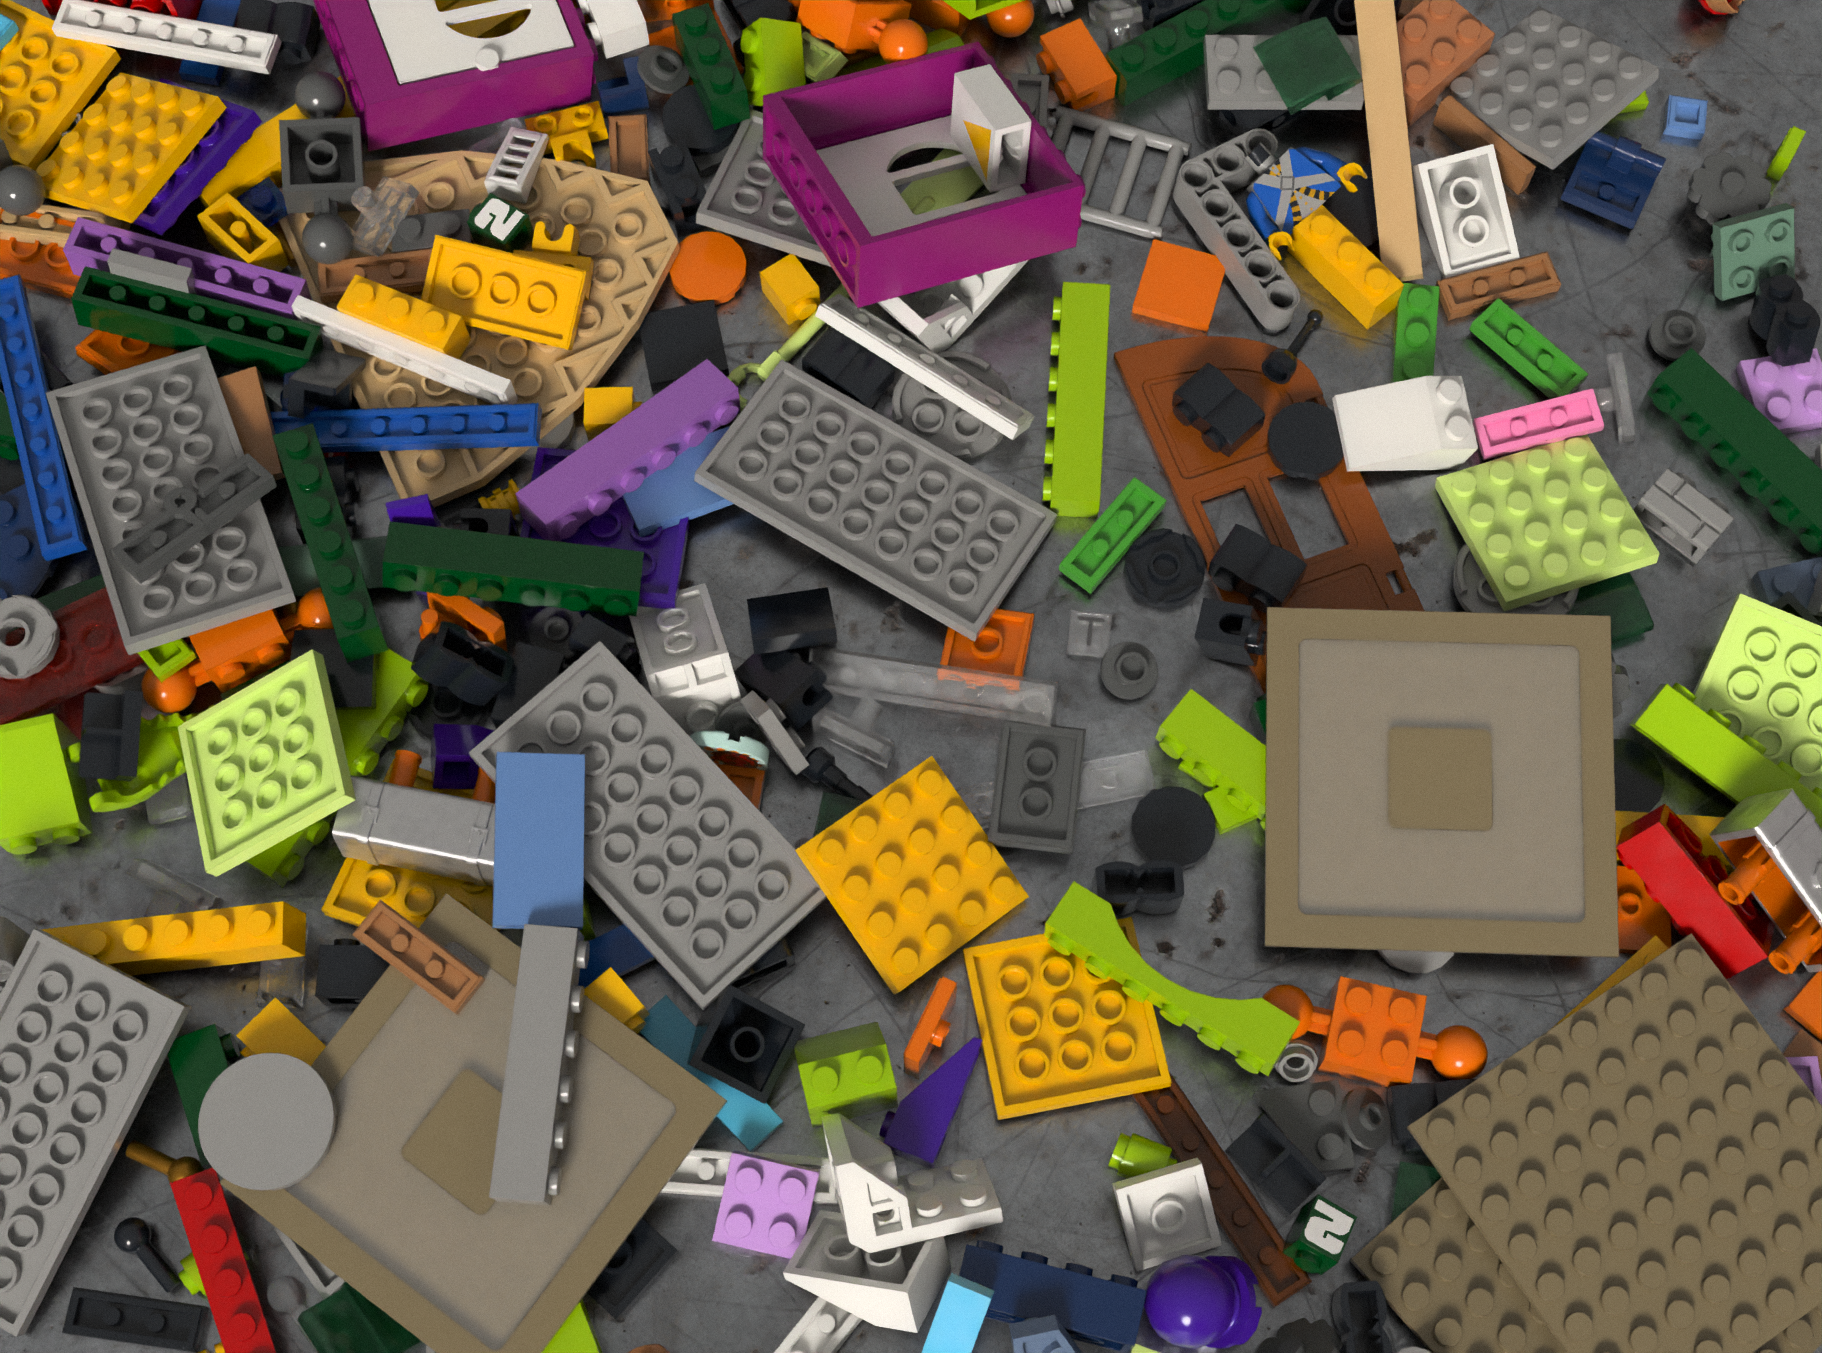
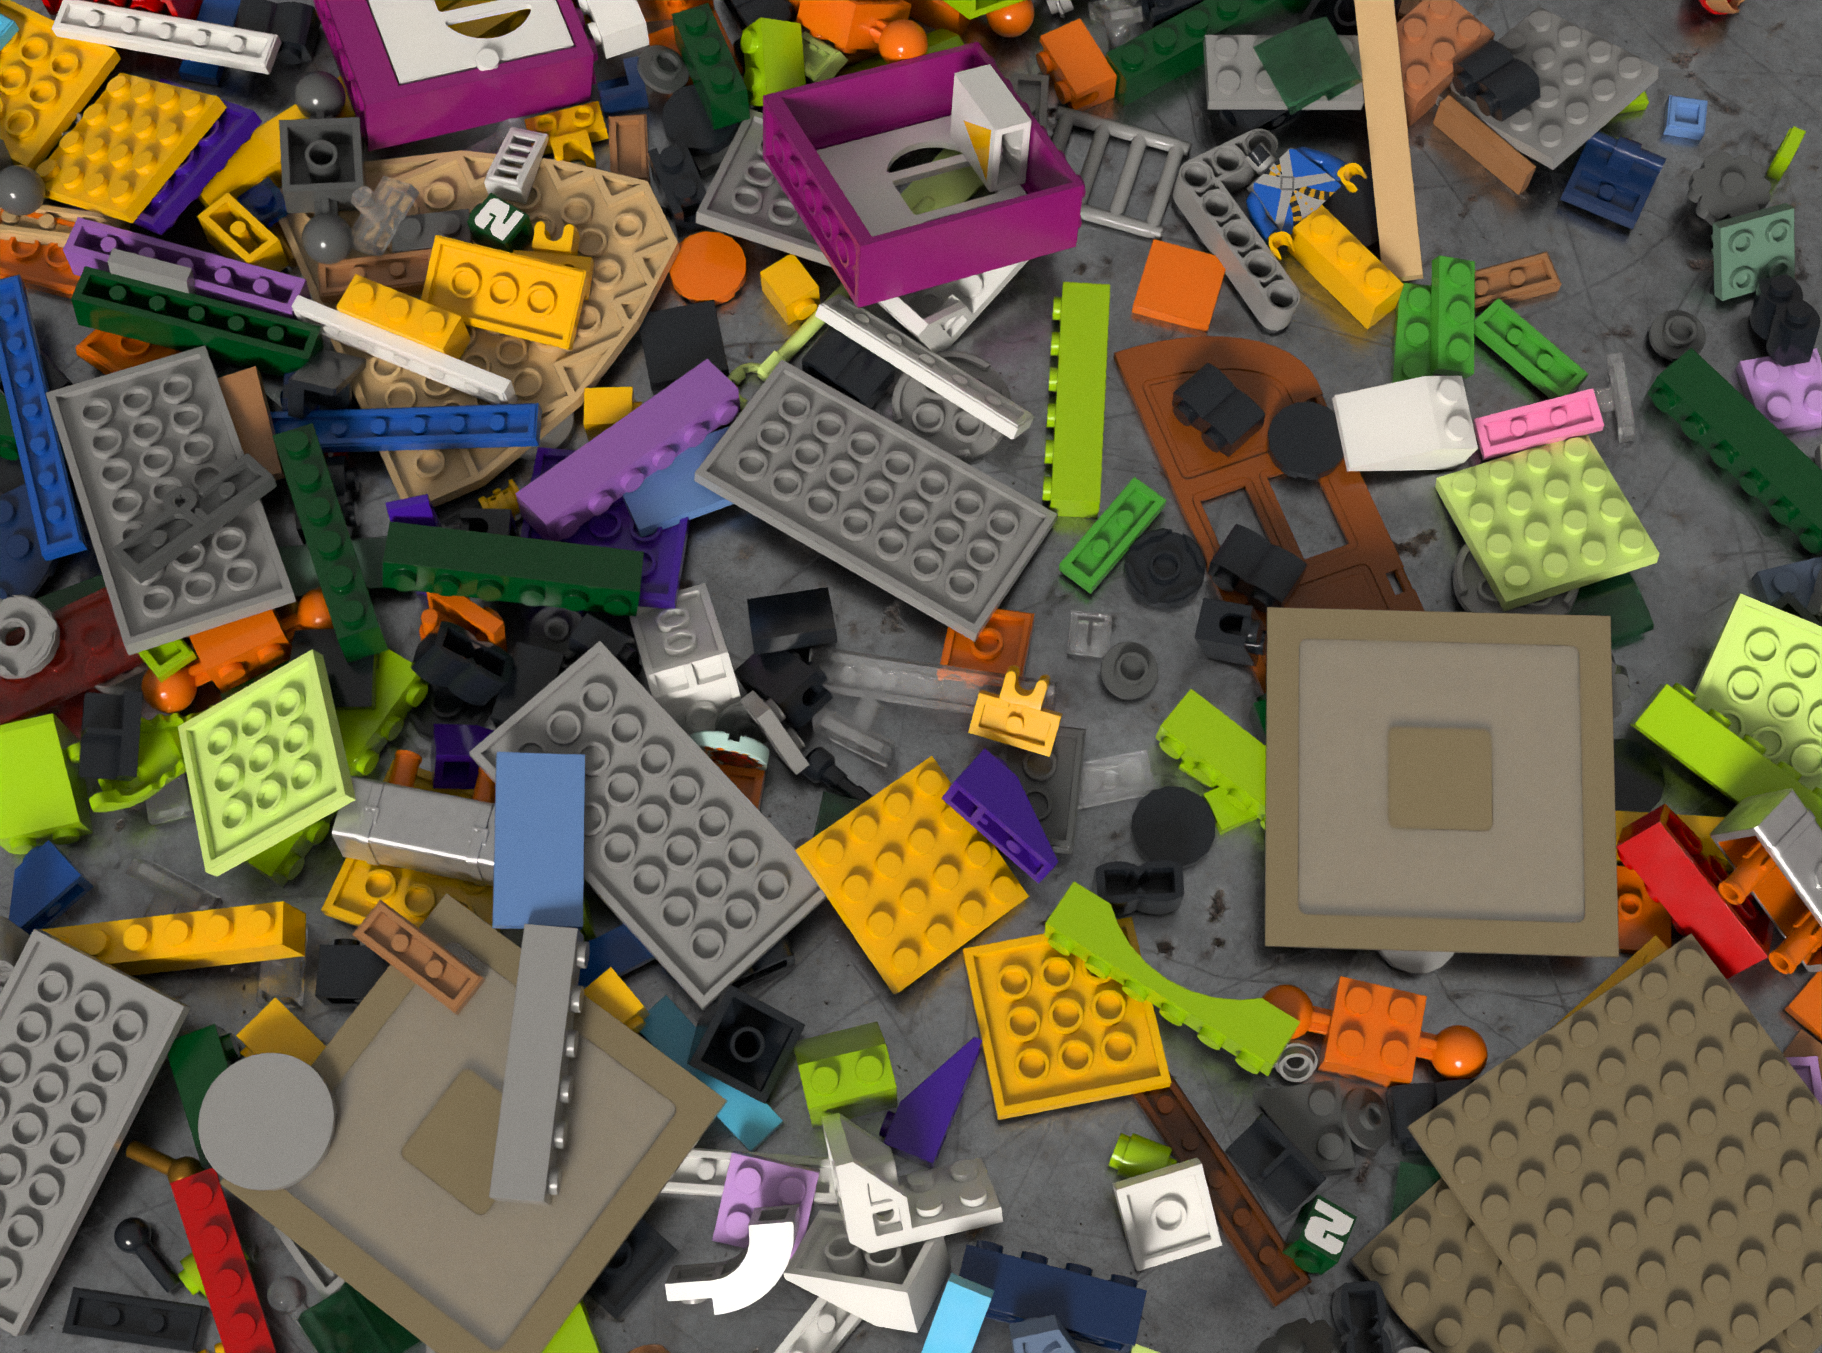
orange plate [903,977,957,1080] -> none
dark purple tile [1144,1255,1262,1349] -> none
black hinge [1262,309,1323,384] -> none
white slope [1412,144,1520,279] -> none
light grey brick [1634,468,1734,564] -> none
none -> blue slope [9,840,94,935]
none -> arch [665,1204,800,1315]
none -> dark purple slope [941,748,1058,884]
none -> yellow plate [968,665,1063,757]
none -> bright green plate [1430,255,1475,379]
none -> black brick [1452,39,1541,122]

